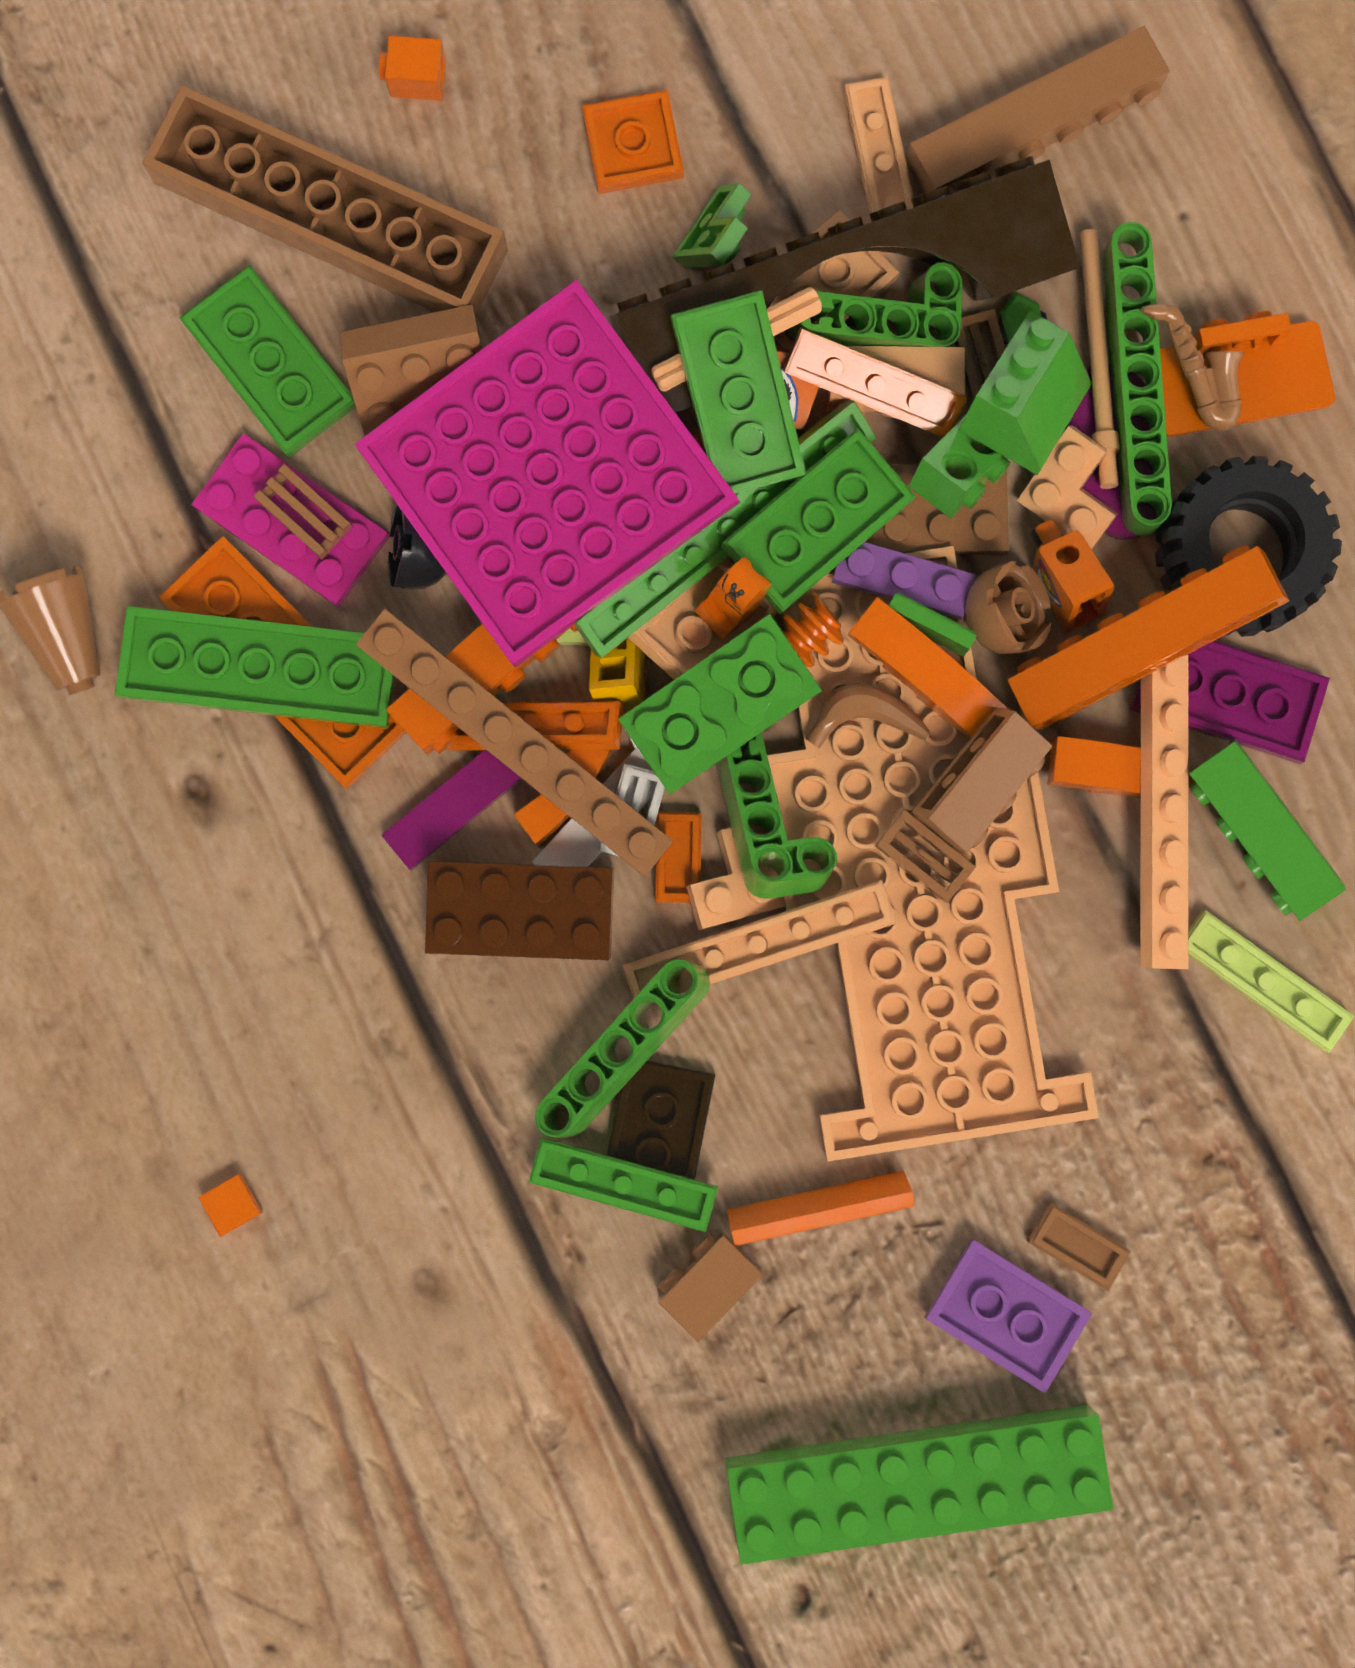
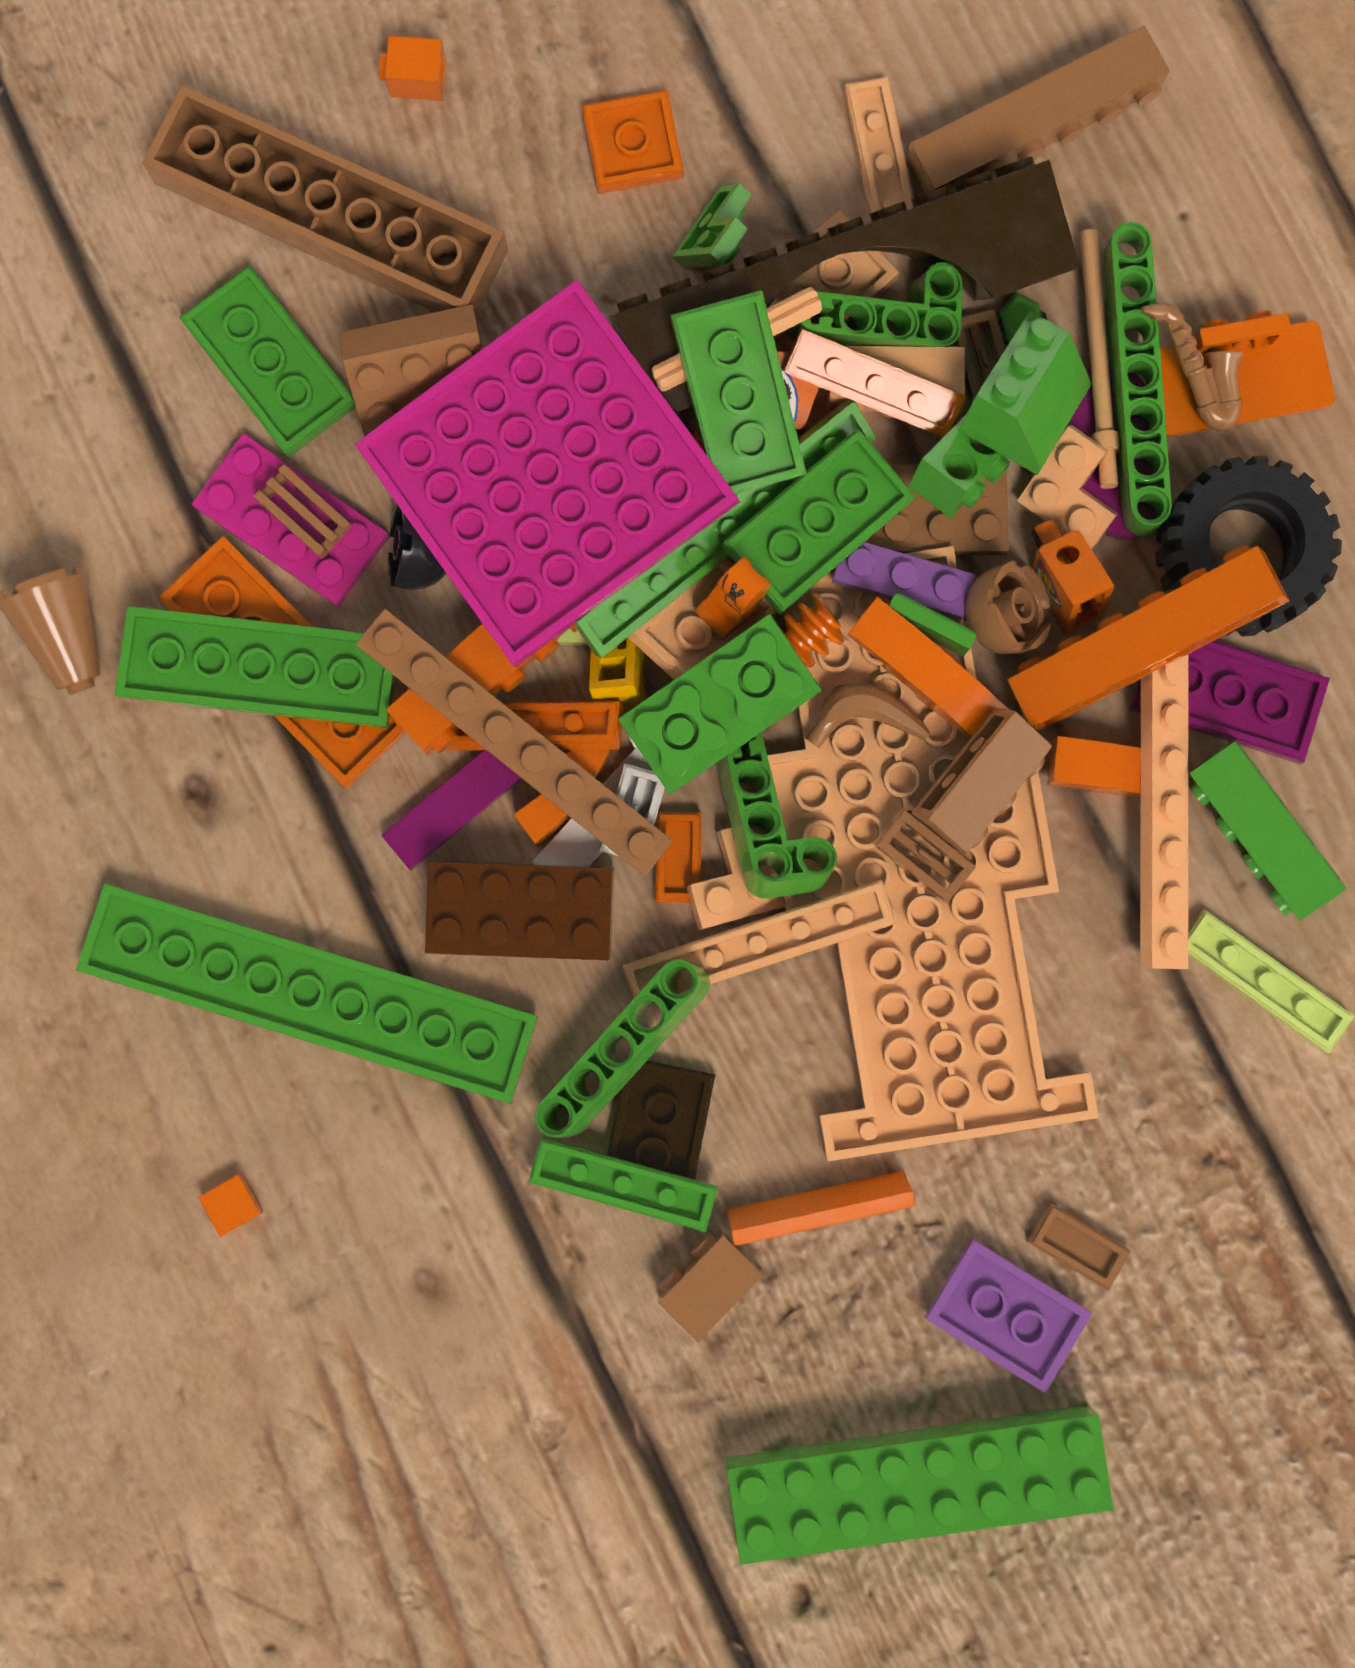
none -> bright green plate [76,884,538,1104]

